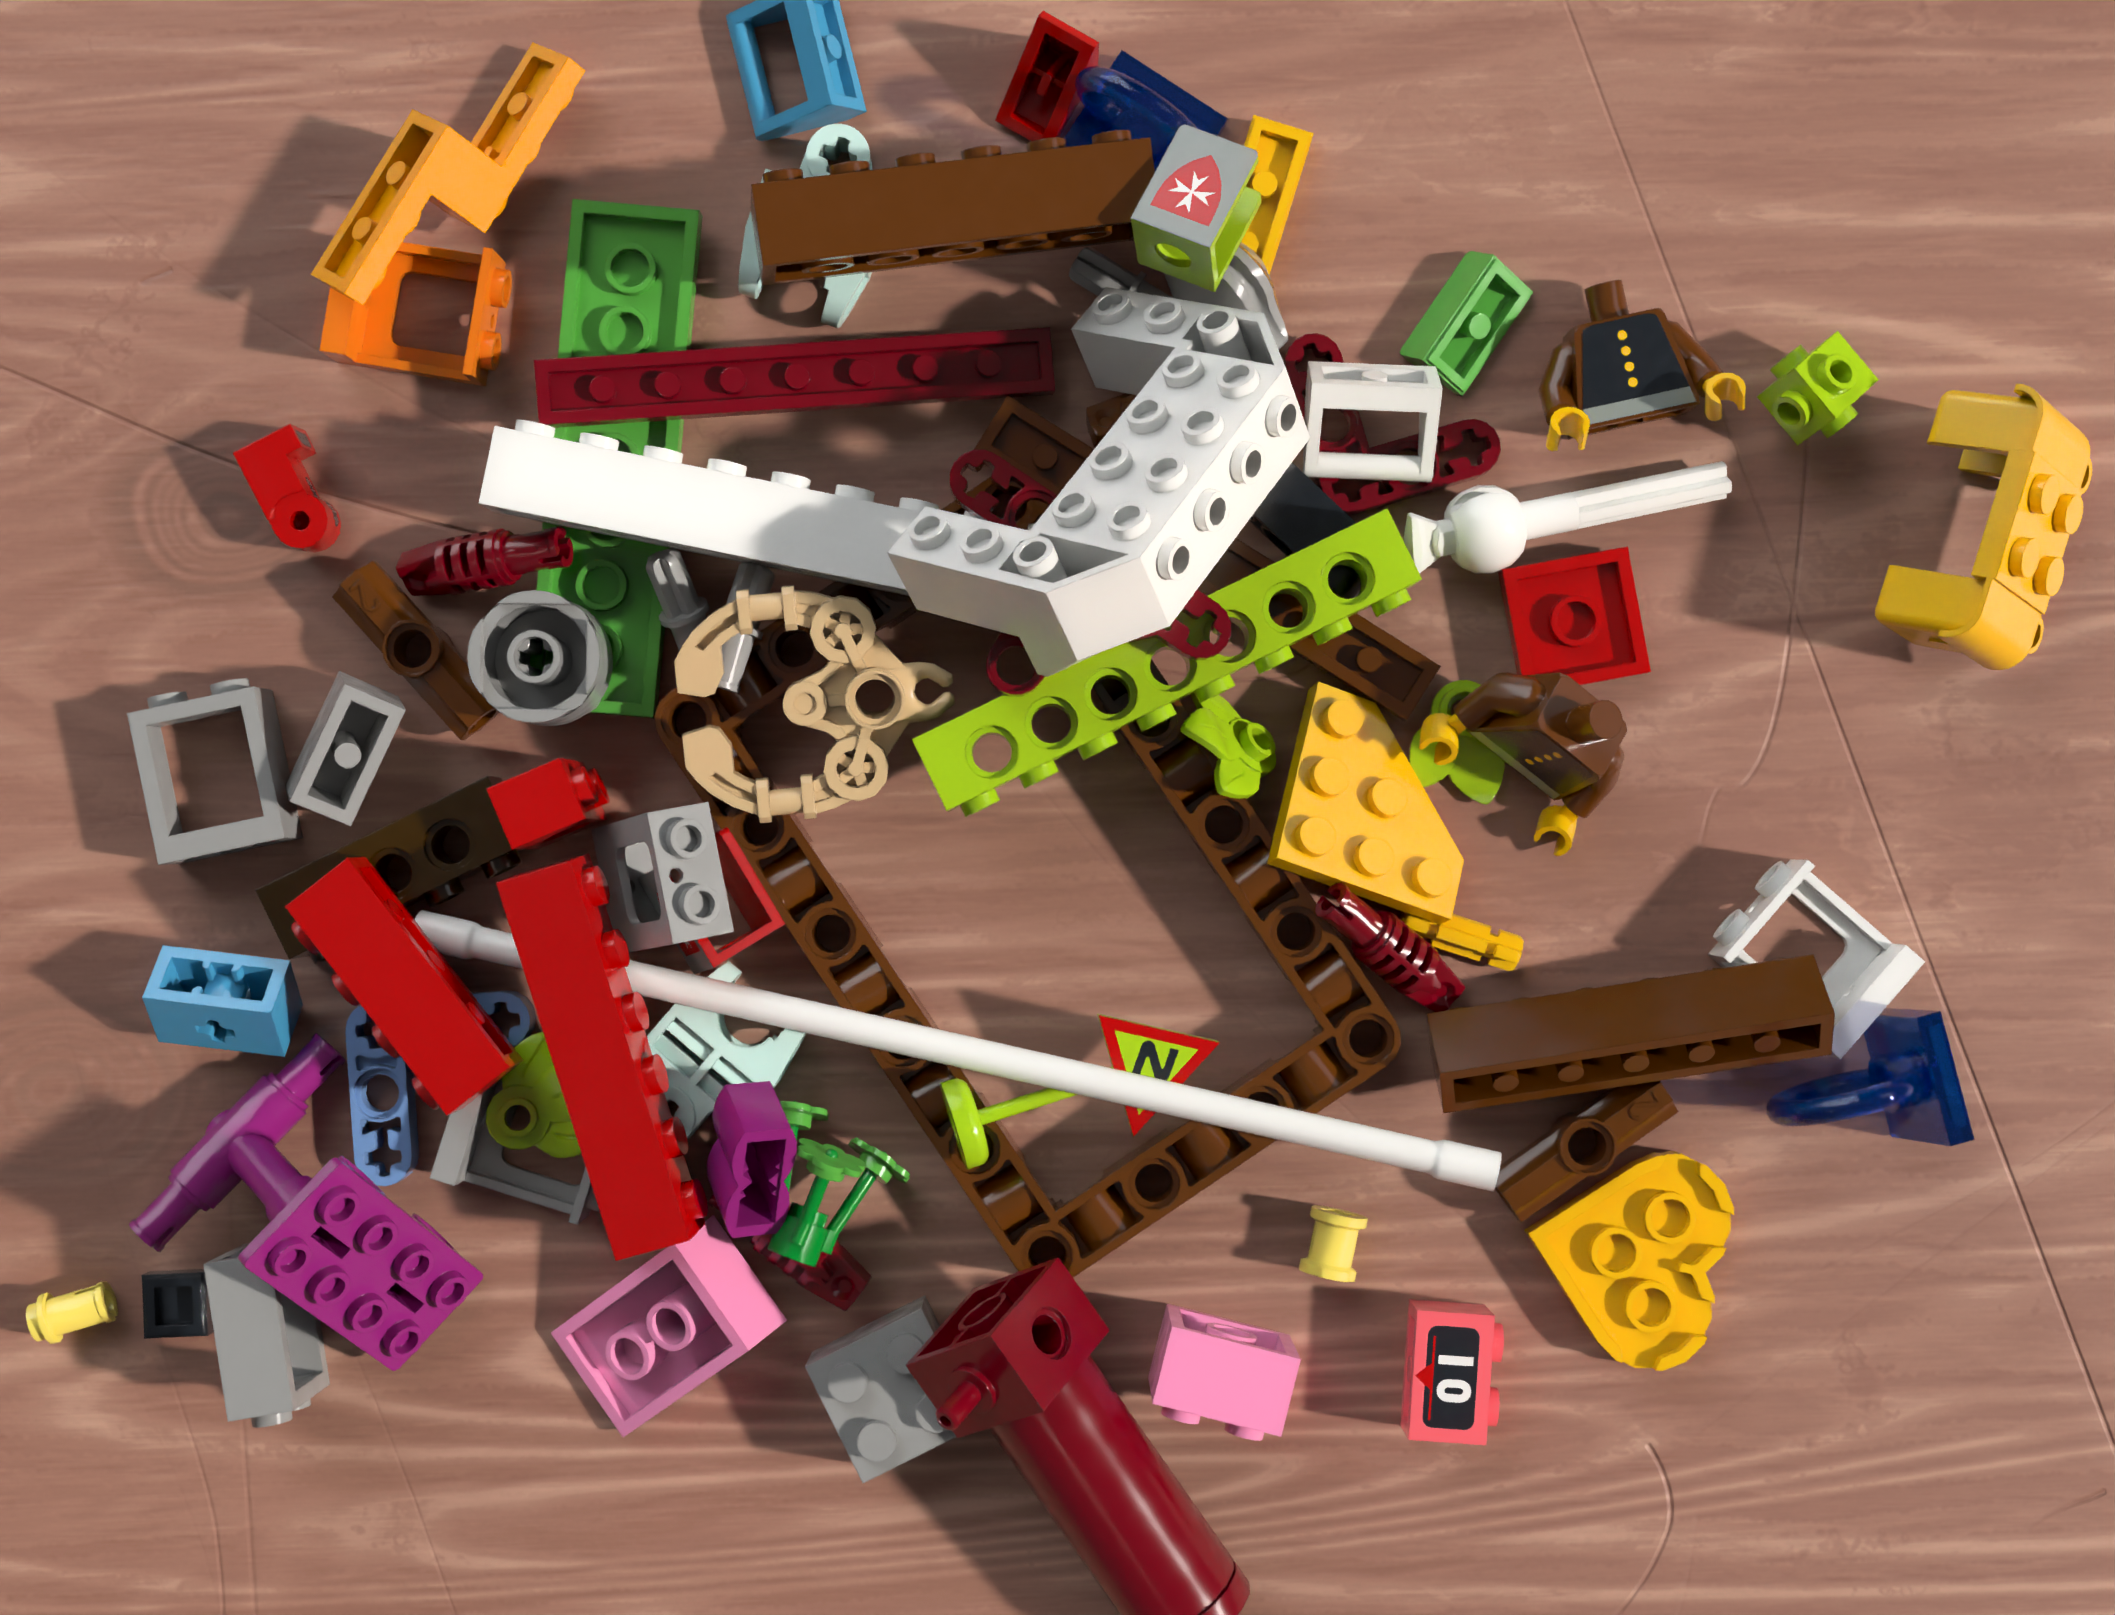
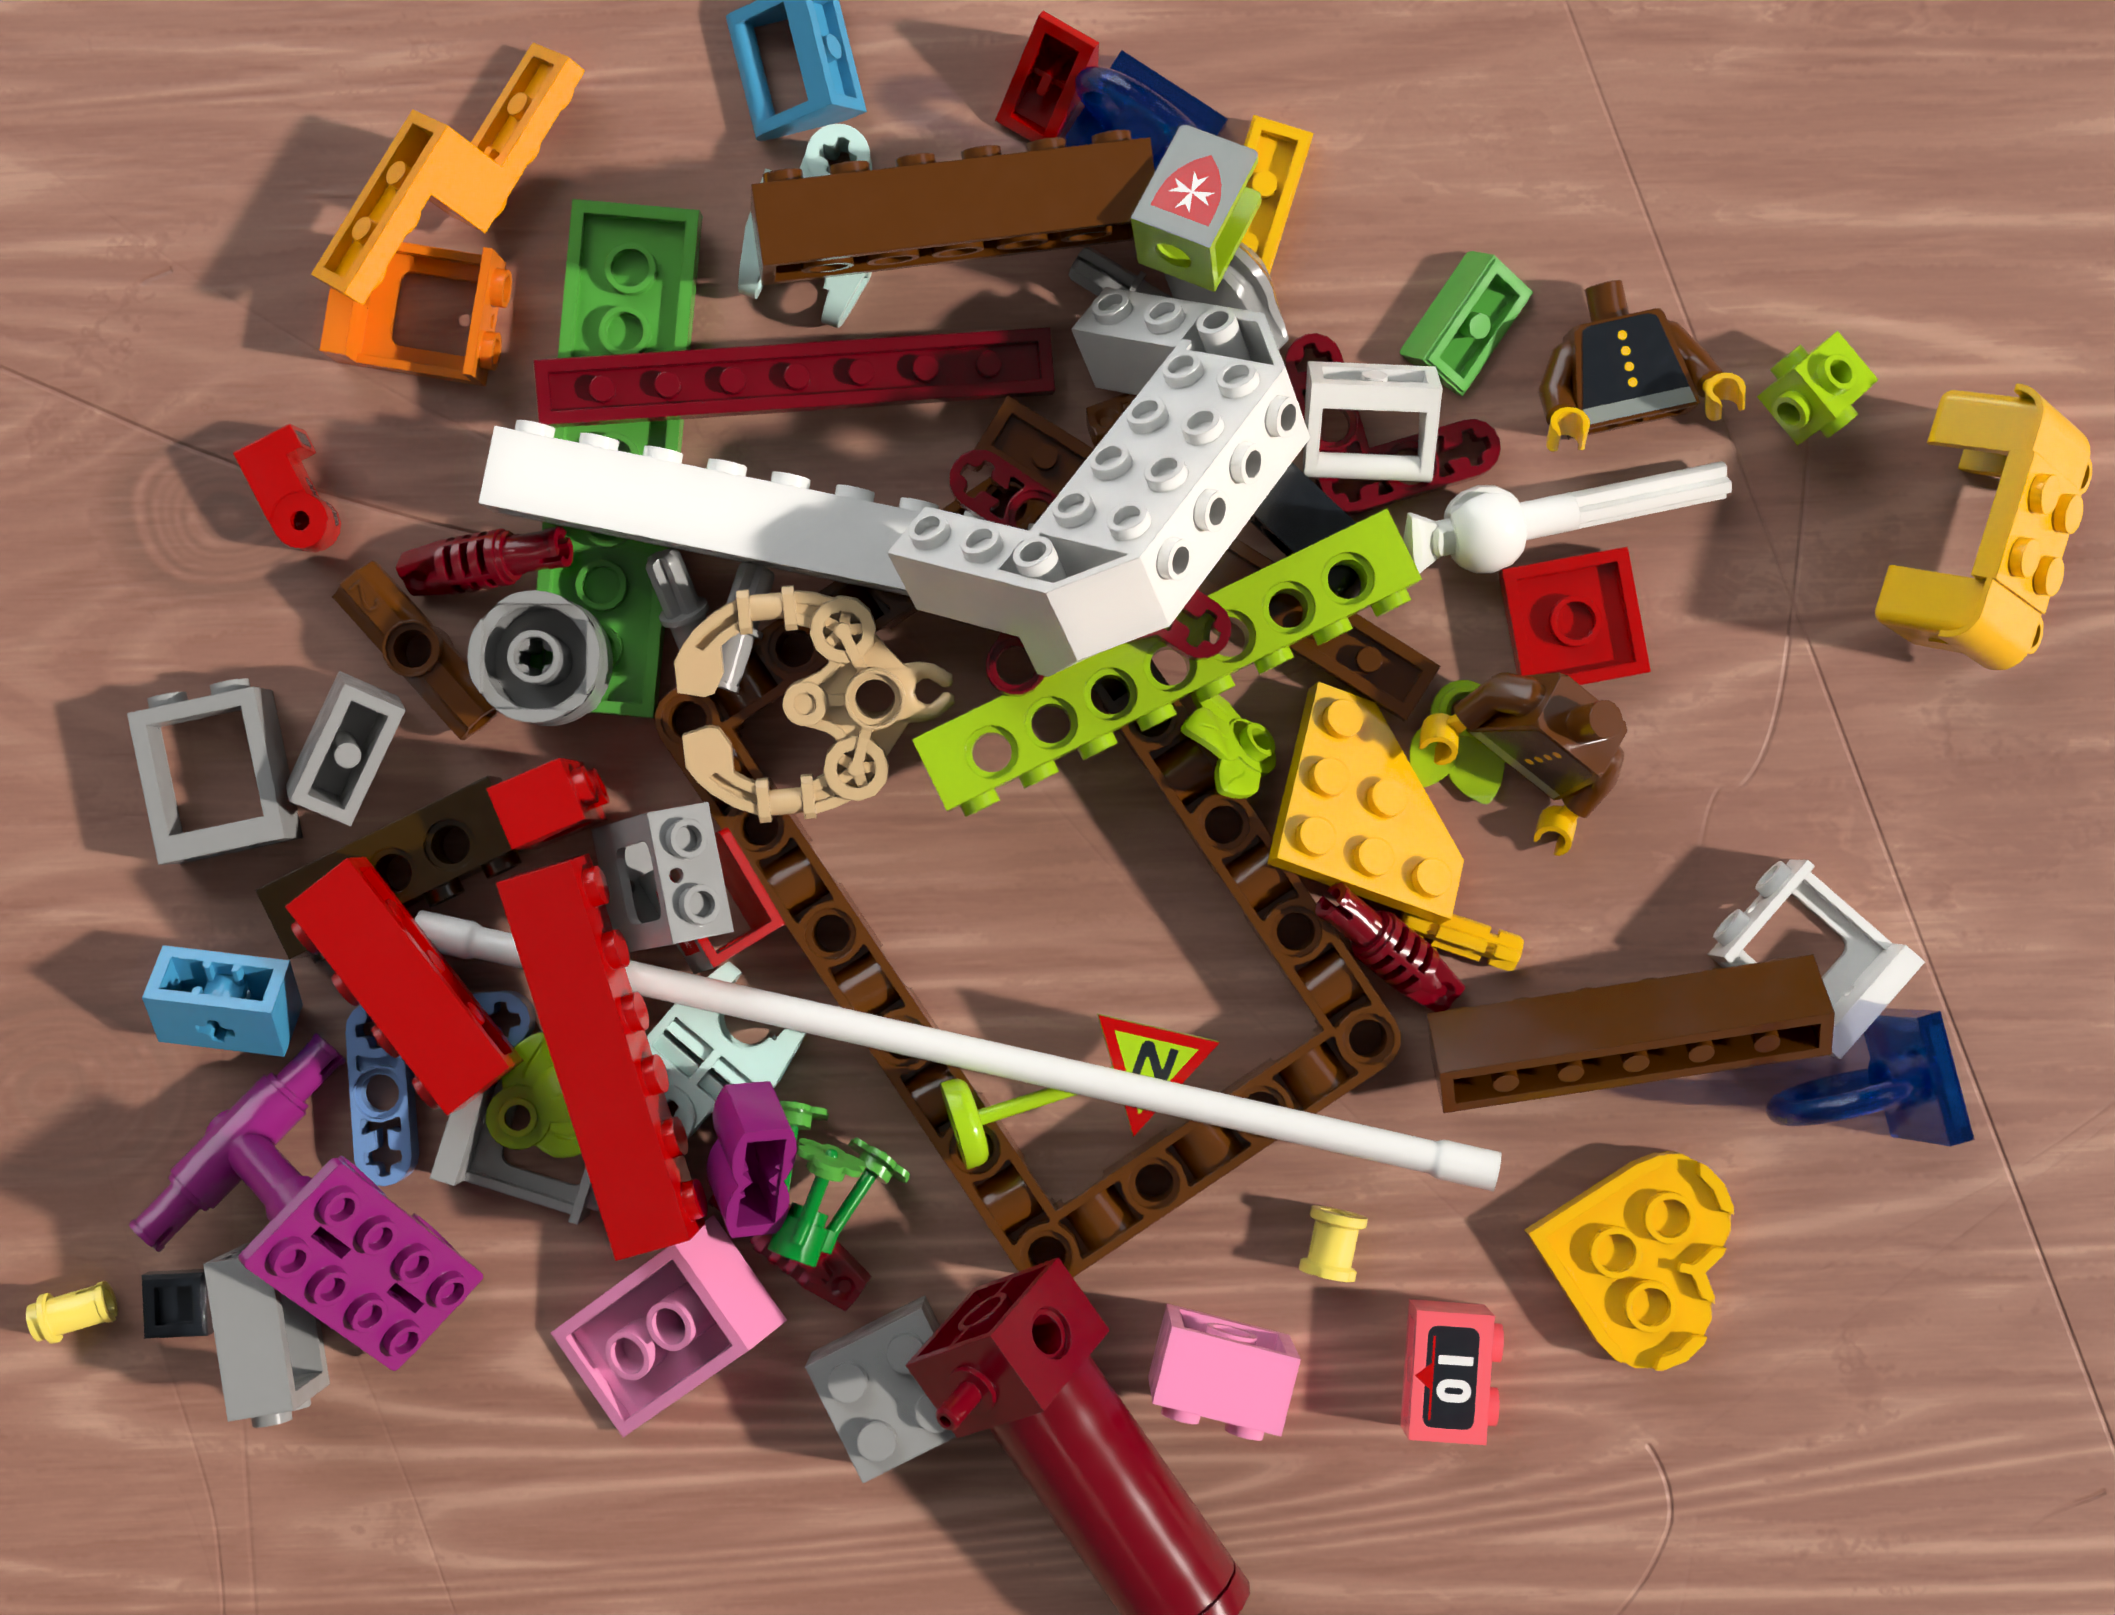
reddish brown piece [1495,1081,1679,1222] -> none

